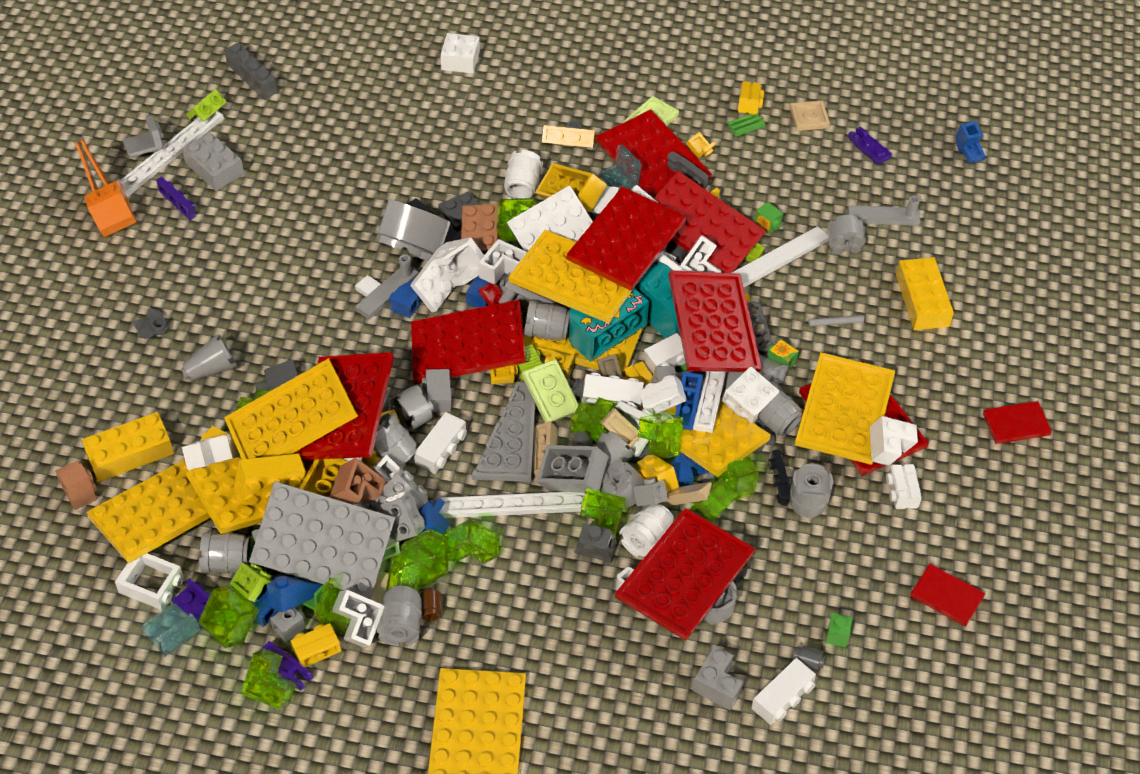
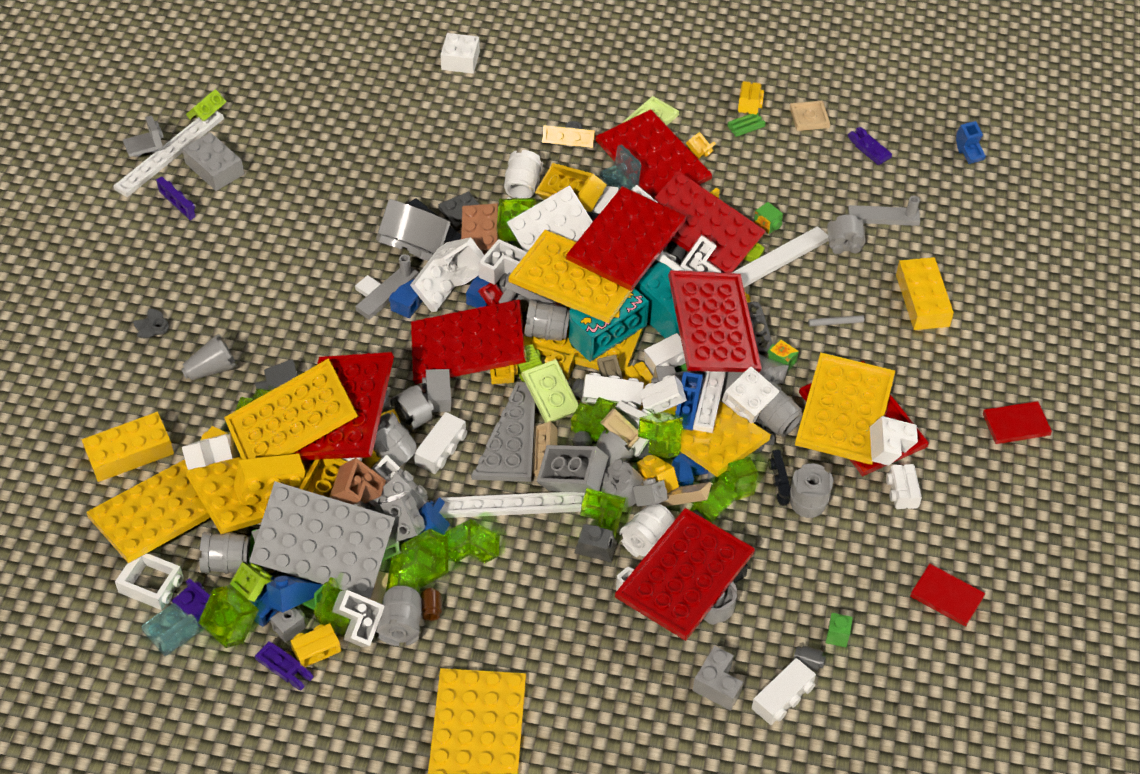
nougat brick [55,460,97,510] -> none
orange slope [75,139,137,237] -> none
dark grey brick [224,43,278,100] -> none
clear neon green brick [241,648,296,710] -> none
dark grey hinge [667,152,708,189] -> none

